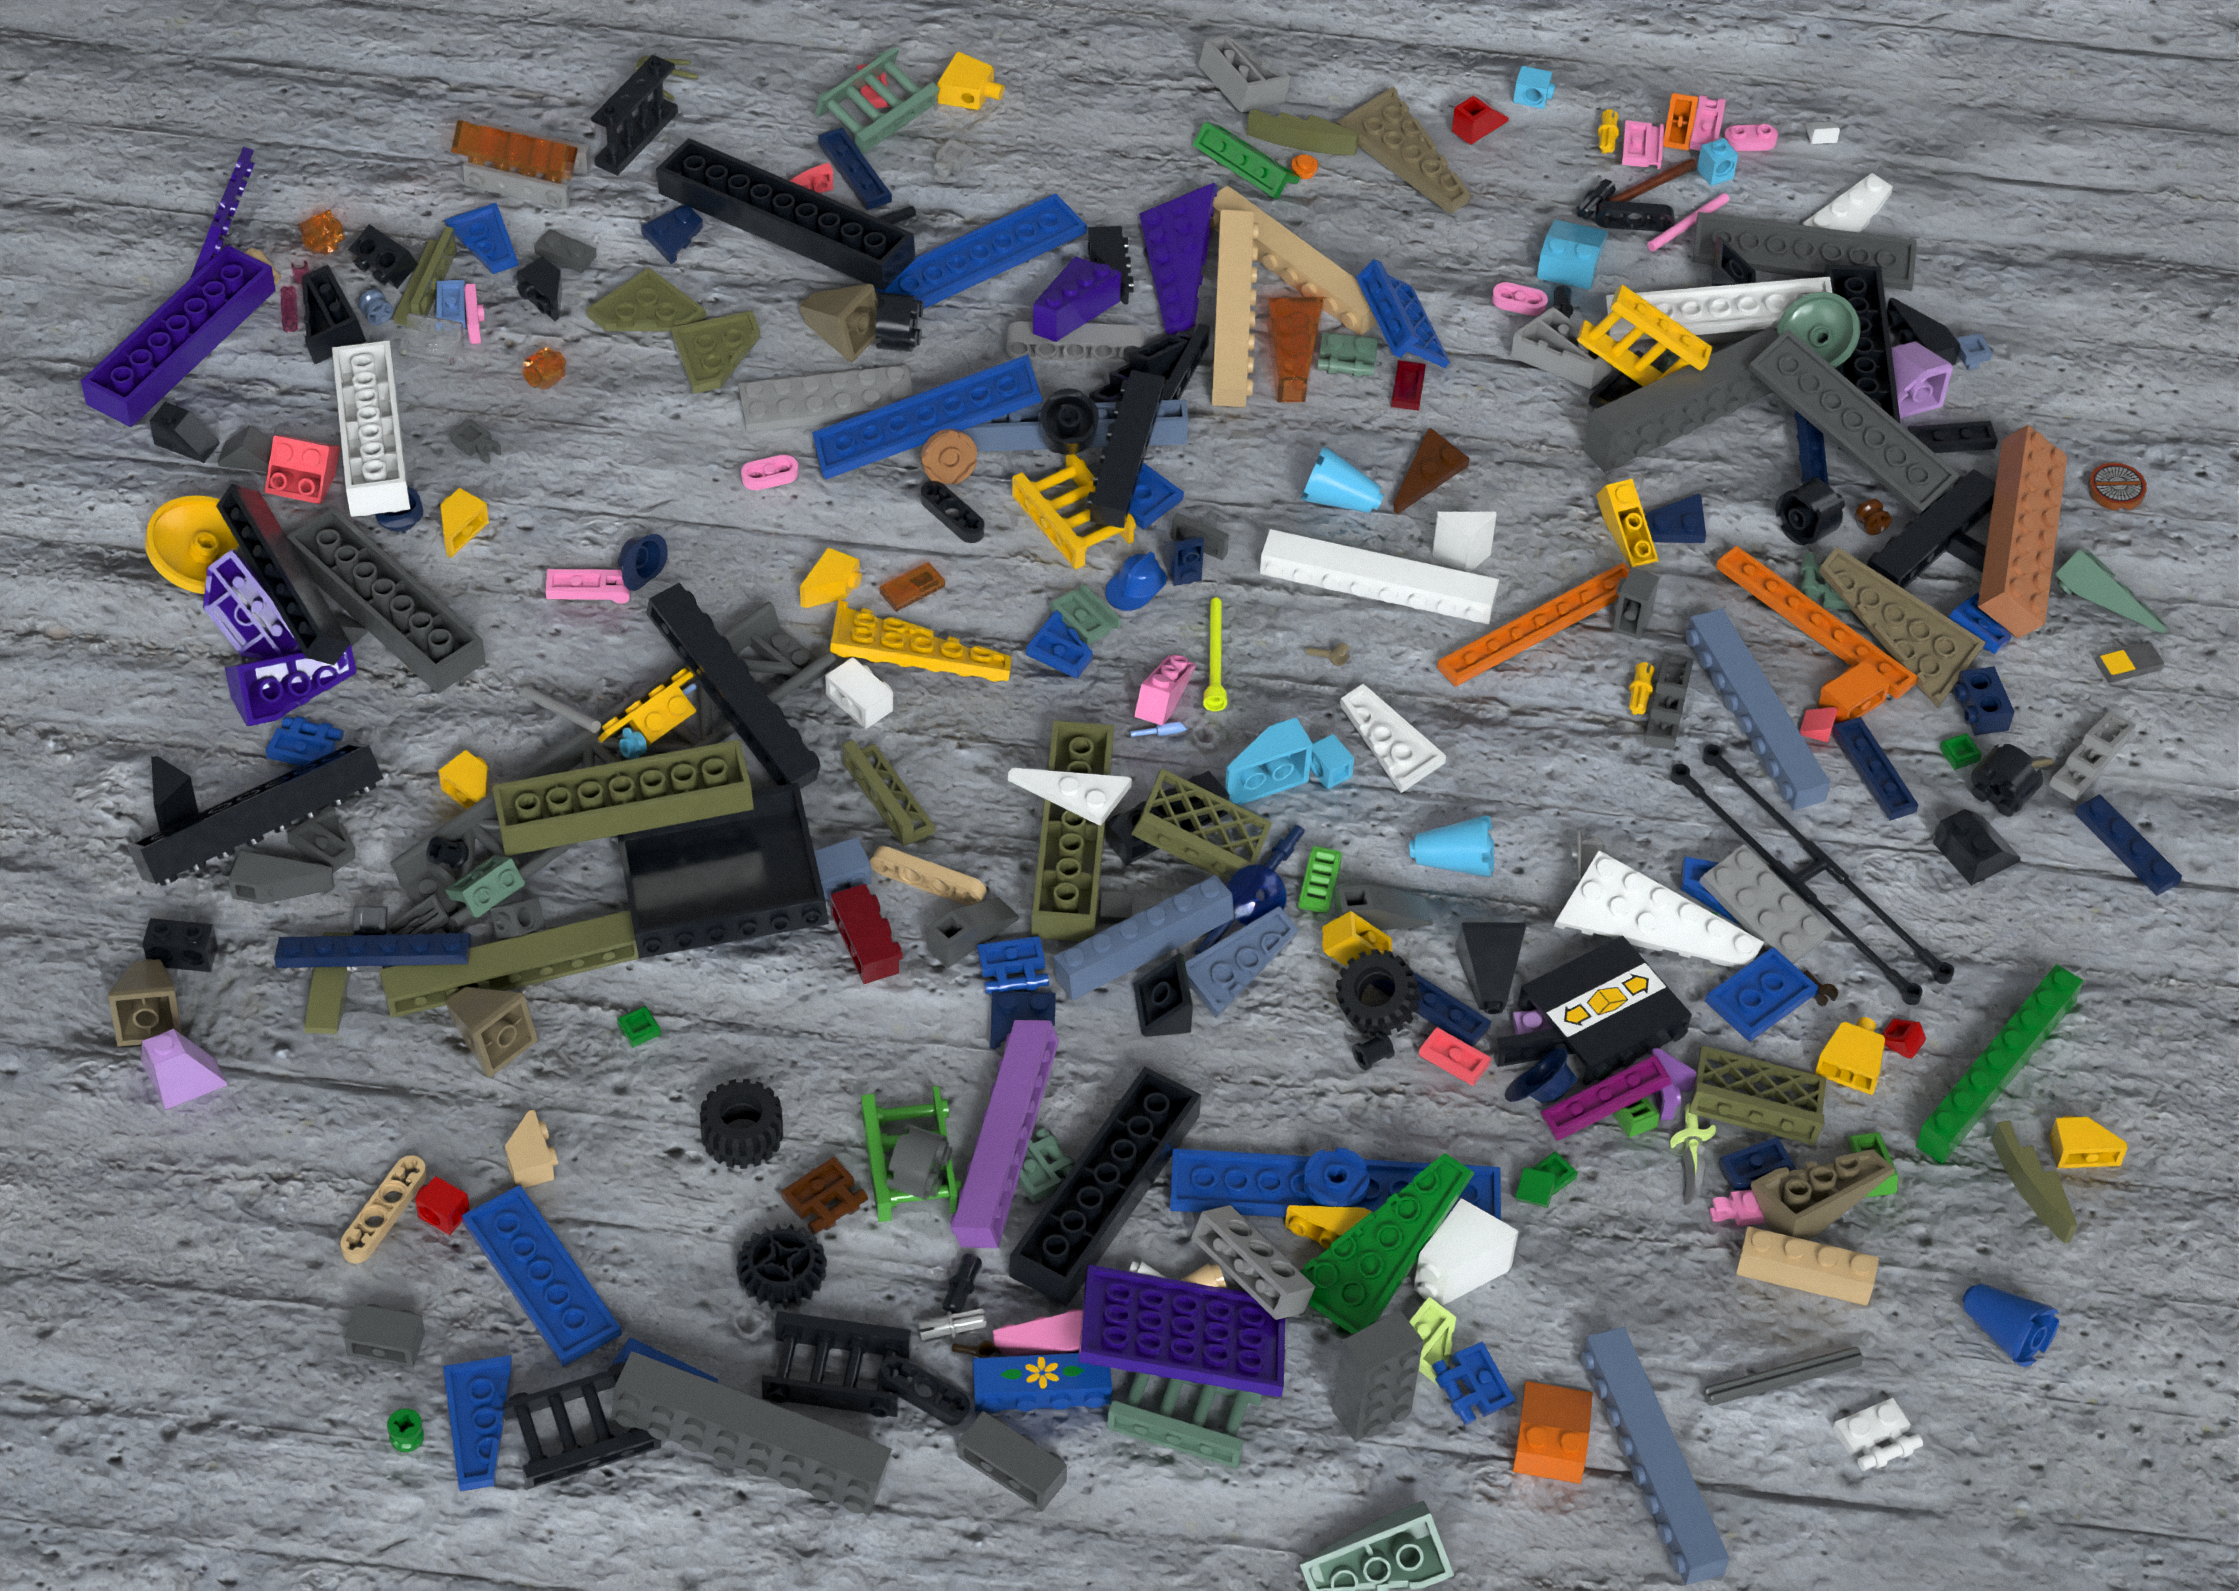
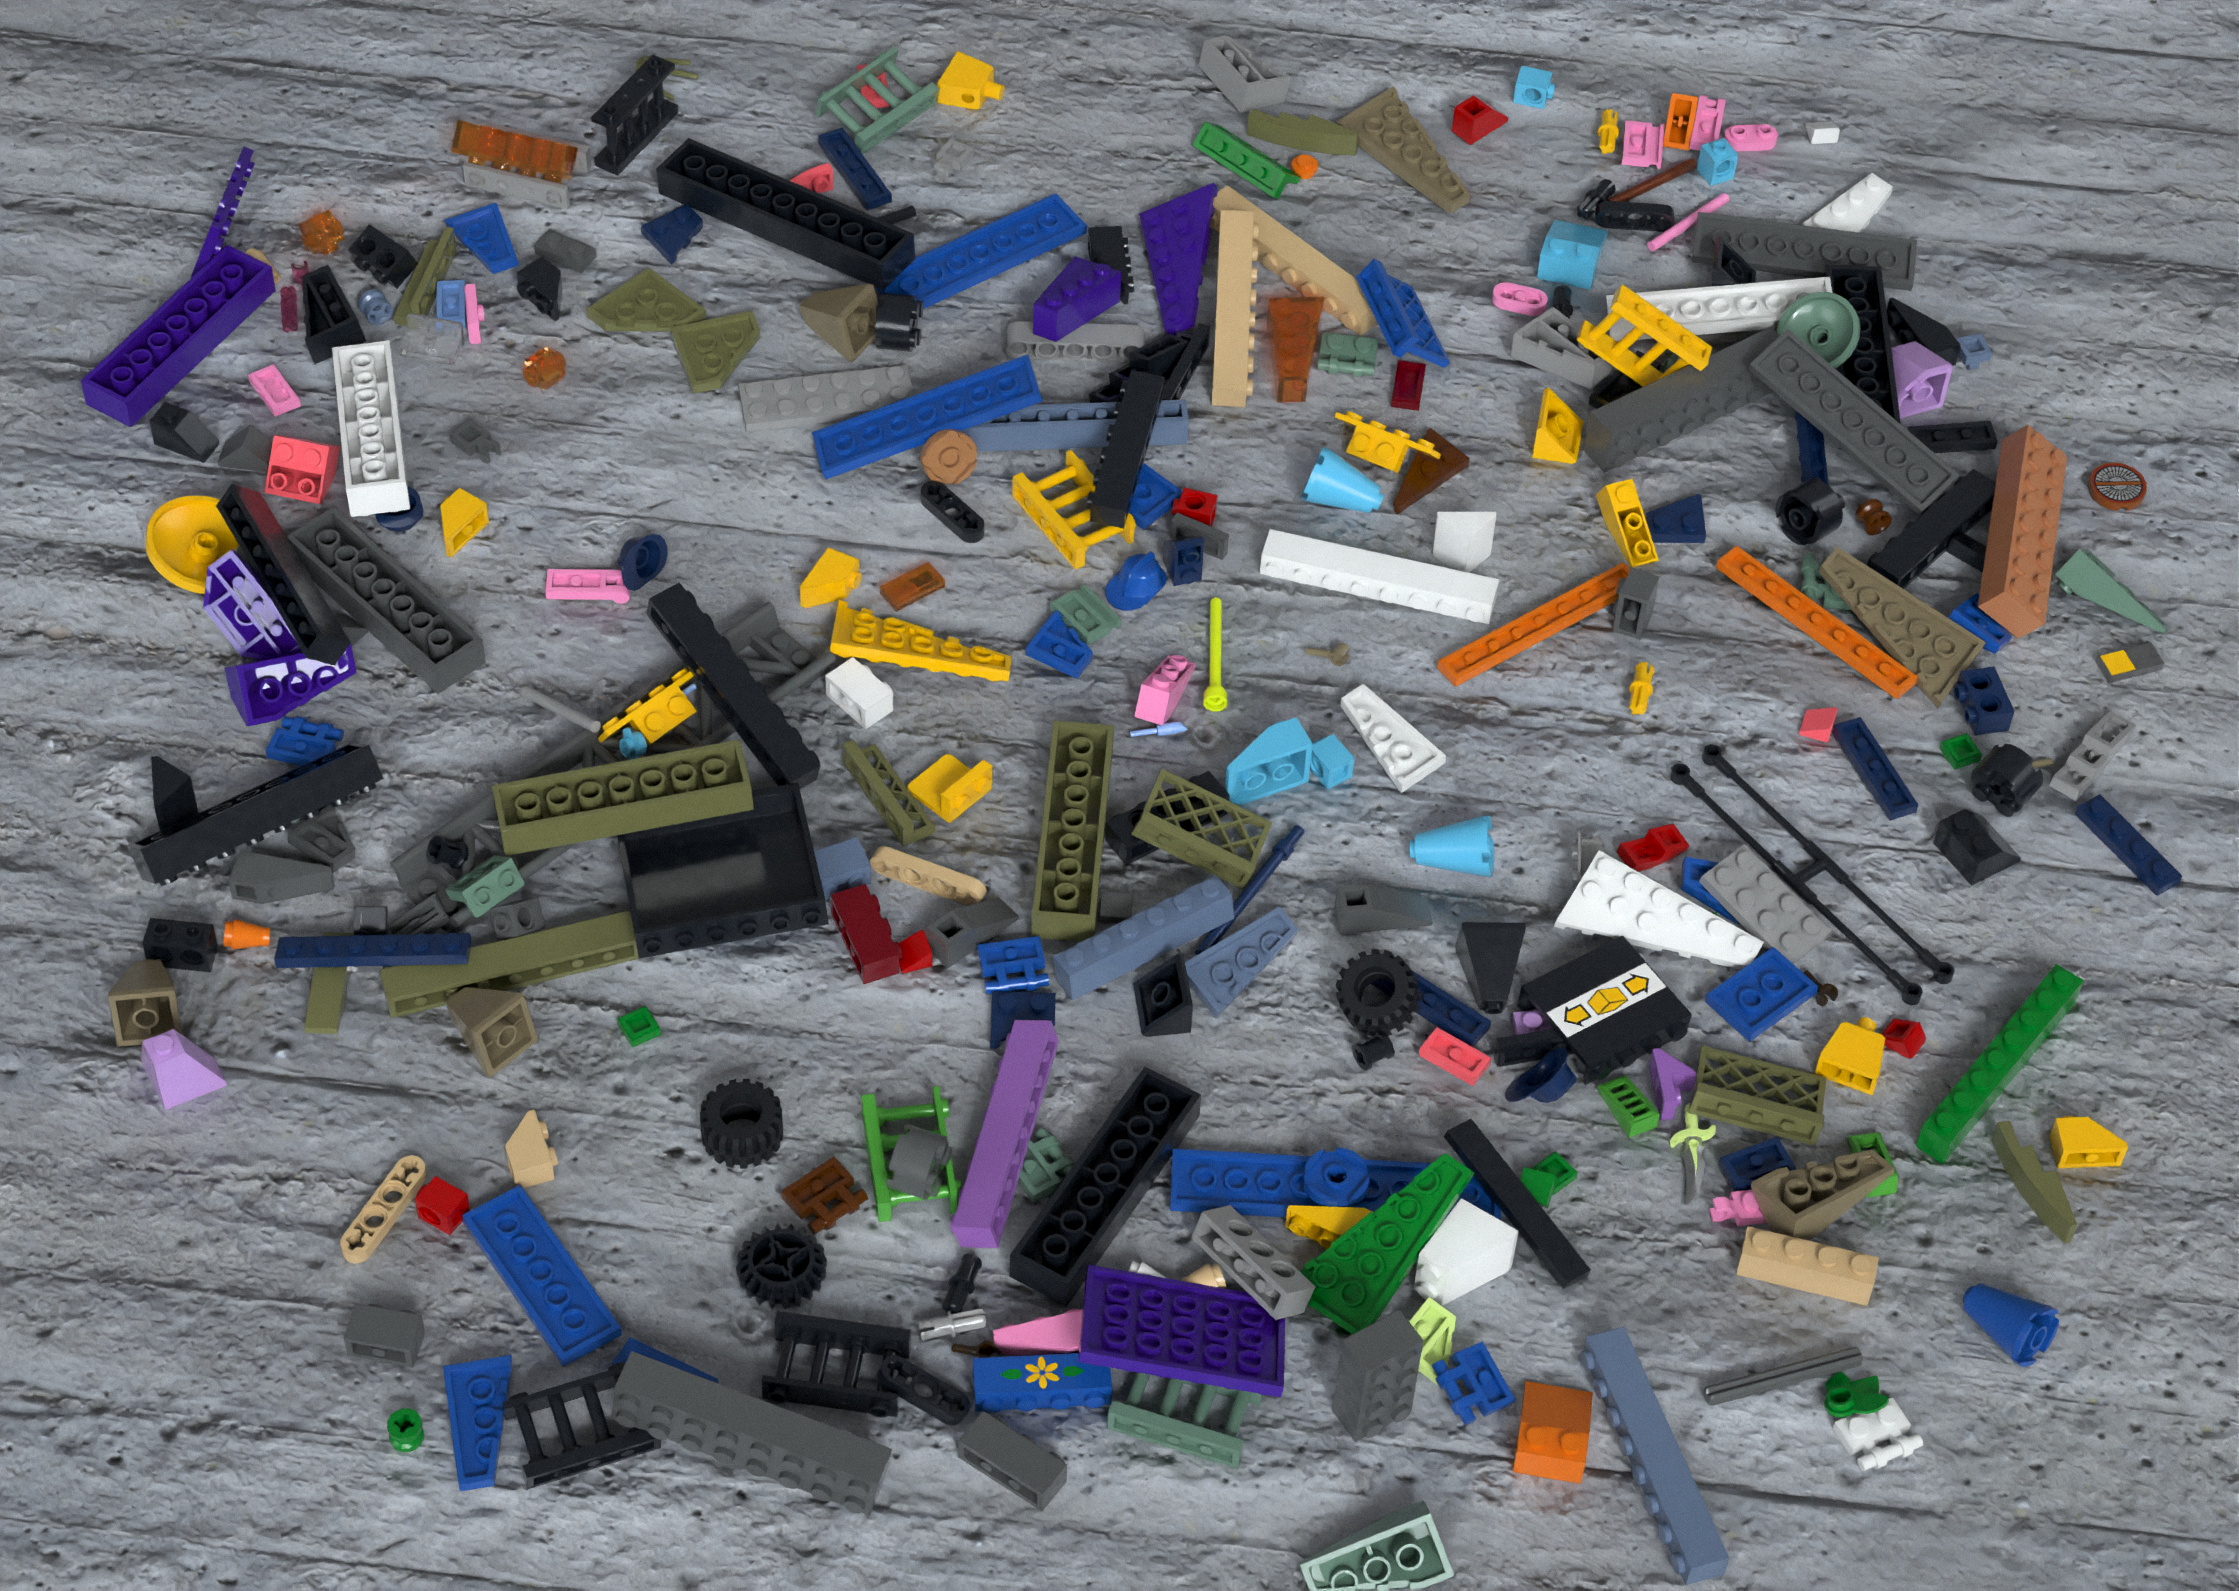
yellow slope [438,750,489,809] -> none
bright pink plate [741,455,798,490] -> none
white wing [1008,768,1132,826] -> none
black brick [1039,388,1099,455] -> none
clear blue dish [1227,865,1287,926] -> none
bright green slope [1298,846,1342,914] -> none
yellow slope [1322,911,1393,965] -> none
magenta tile [1541,1054,1672,1141] -> none
dark grey slope [1644,653,1694,750] -> none
sand blue brick [1686,608,1830,811] -> none
orange brick [1818,660,1890,724] -> none
none -> orange cone [223,919,270,950]
none -> bright pink plate [248,364,301,417]
none -> red slope [899,930,932,974]
none -> yellow bracket [908,754,993,824]
none -> red brick [1172,488,1218,527]
none -> yellow bracket [1334,411,1441,473]
none -> black tile [1444,1119,1591,1289]
none -> yellow slope [1532,387,1584,464]
none -> red slope [1616,823,1689,872]
none -> green plate [1824,1372,1889,1418]

